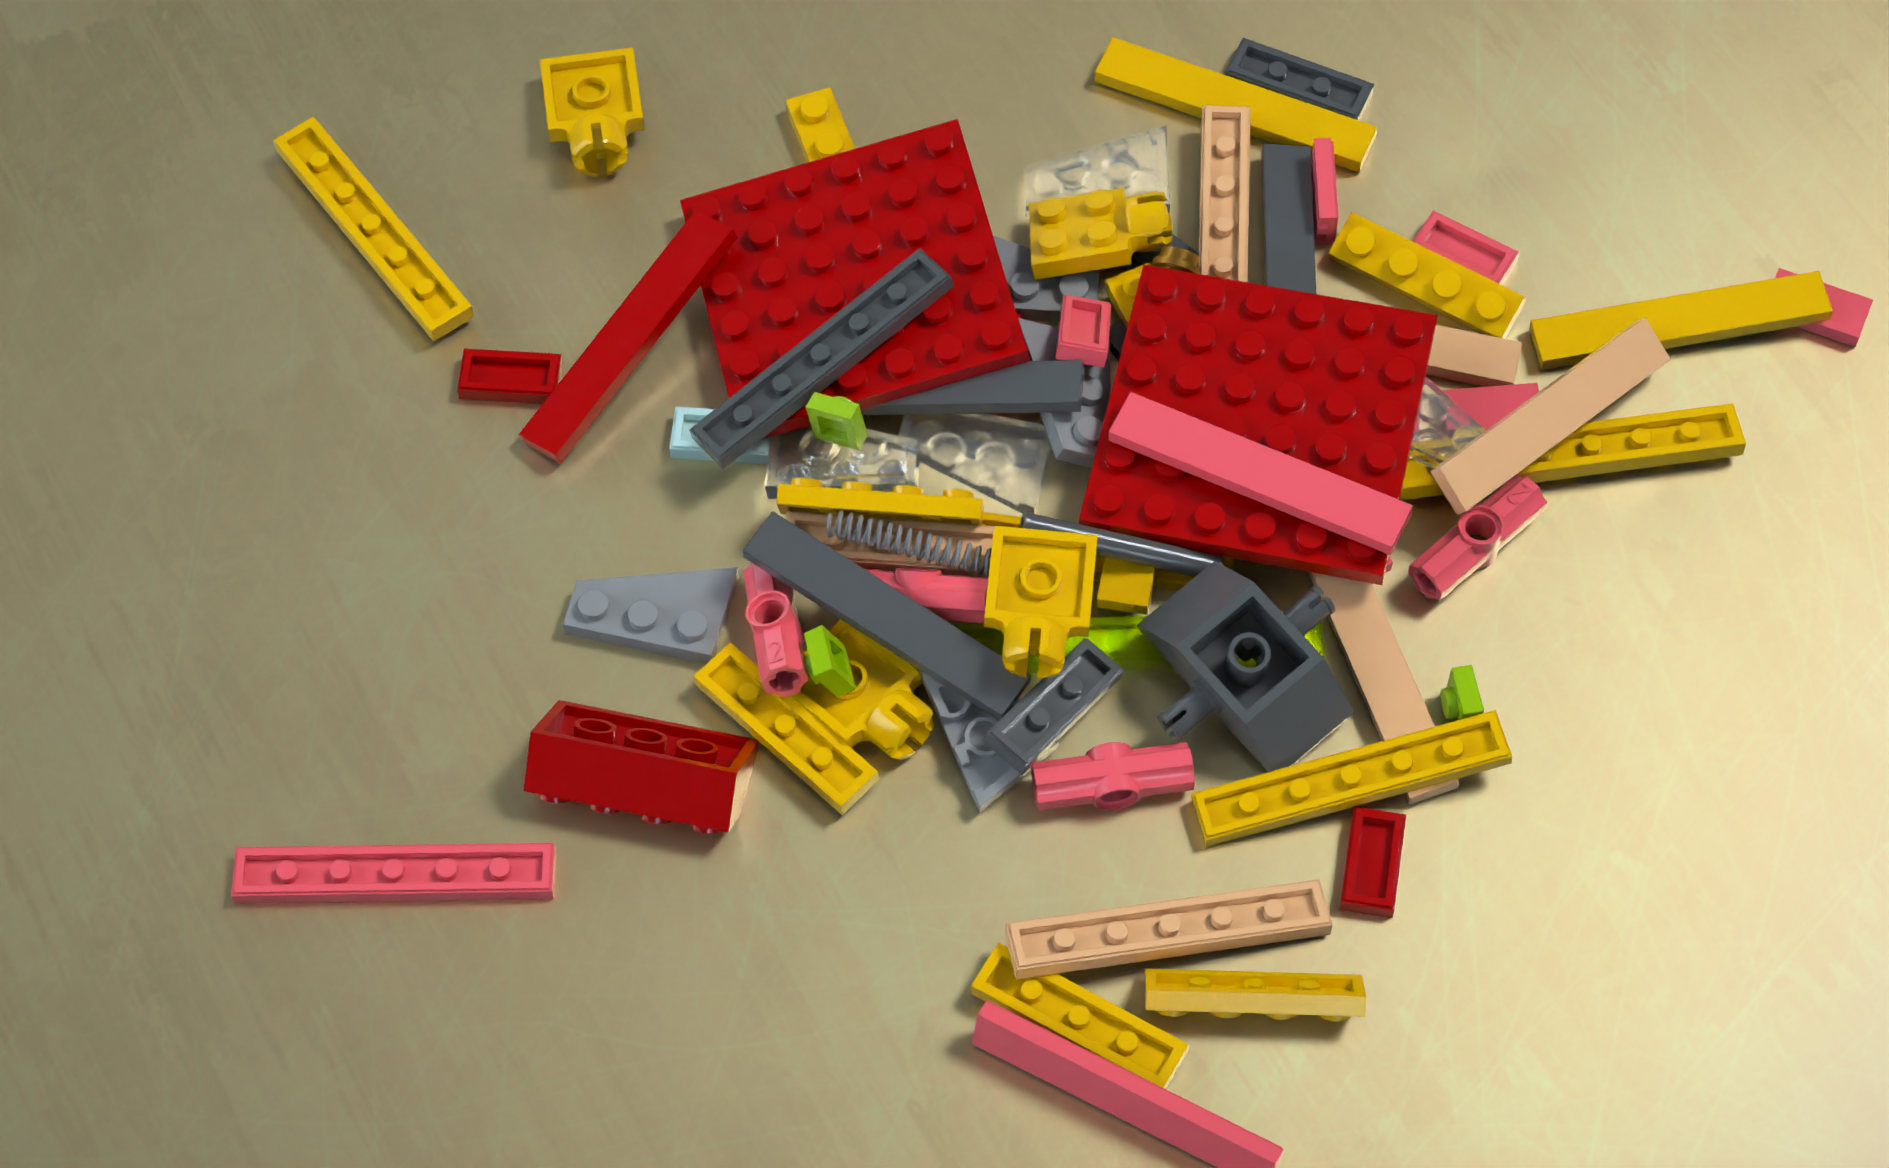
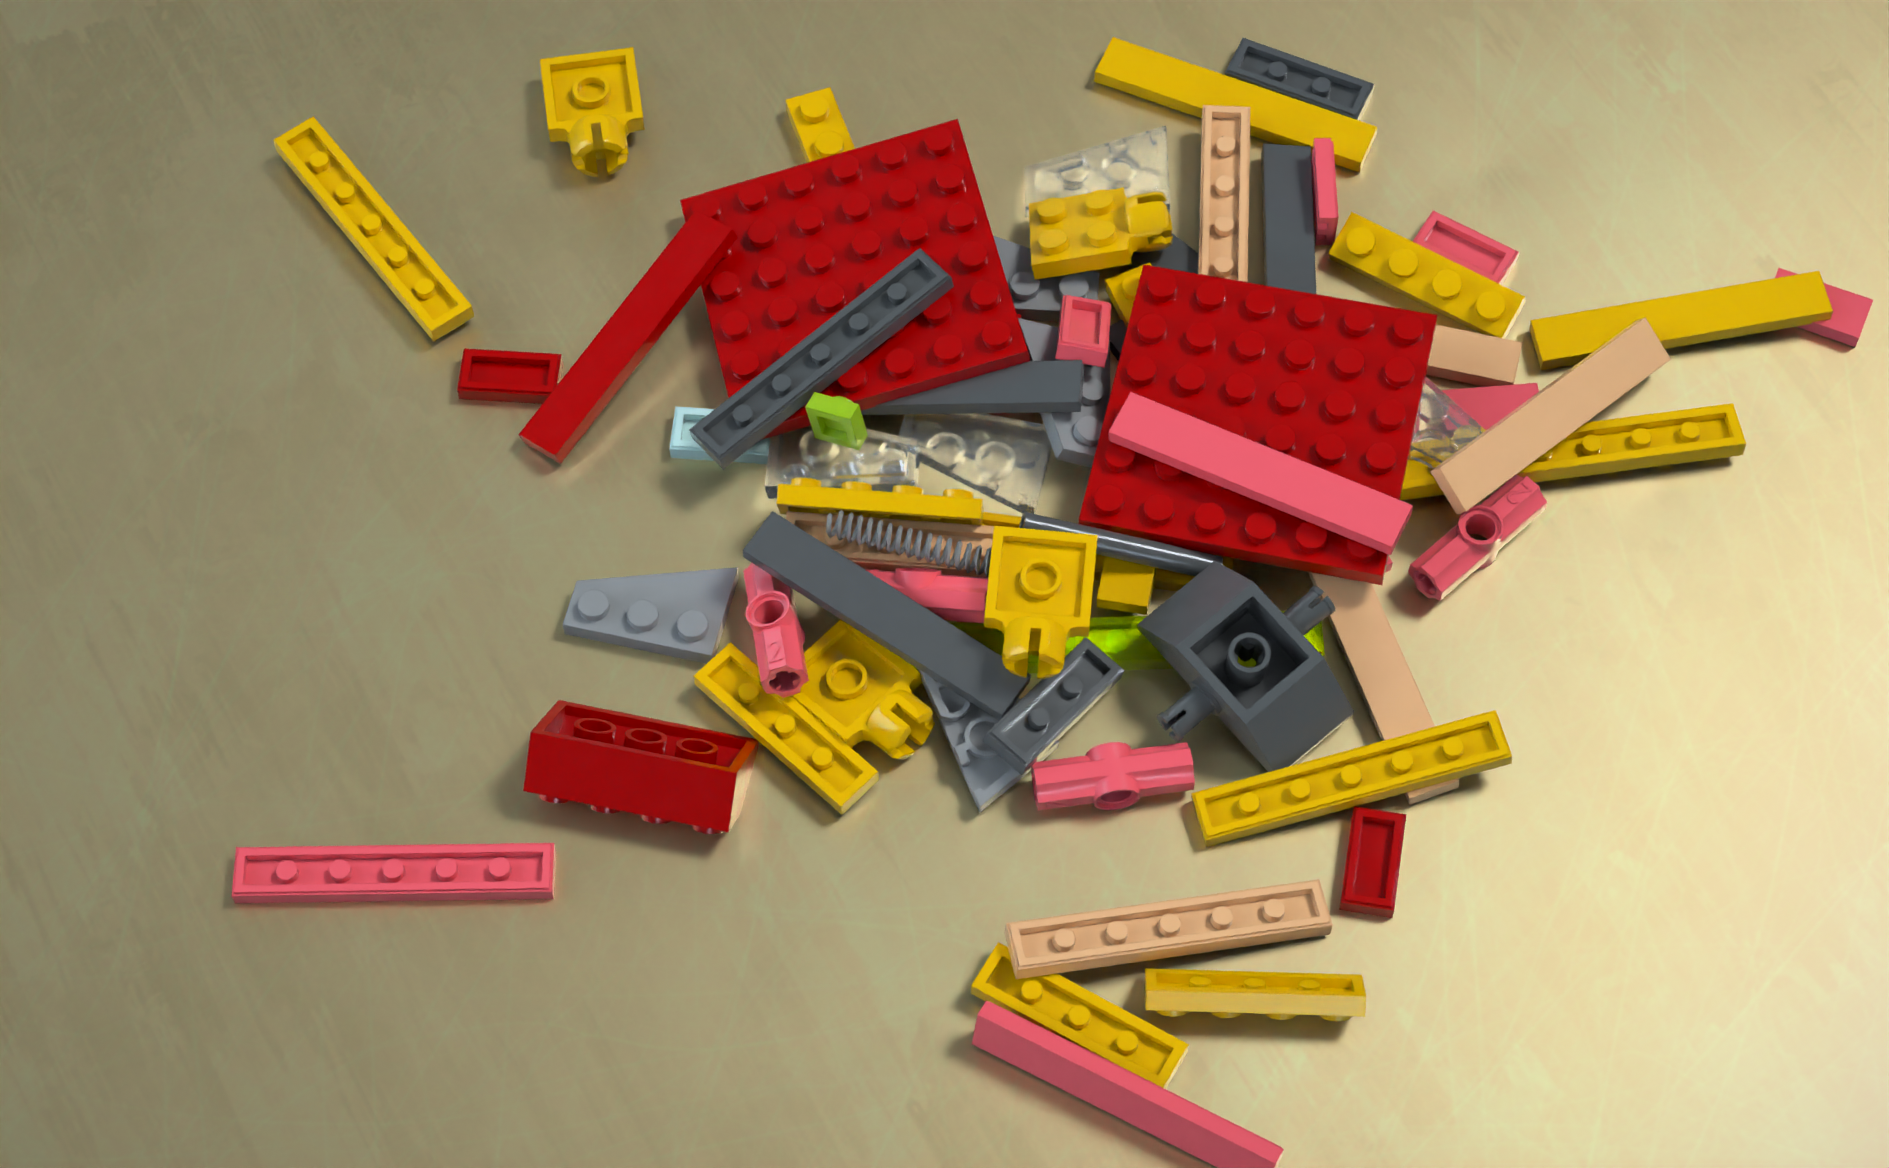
lime plate [804,625,856,697] -> none
pearl gold plate [1151,246,1201,274] -> none
lime plate [1440,665,1484,721] -> none

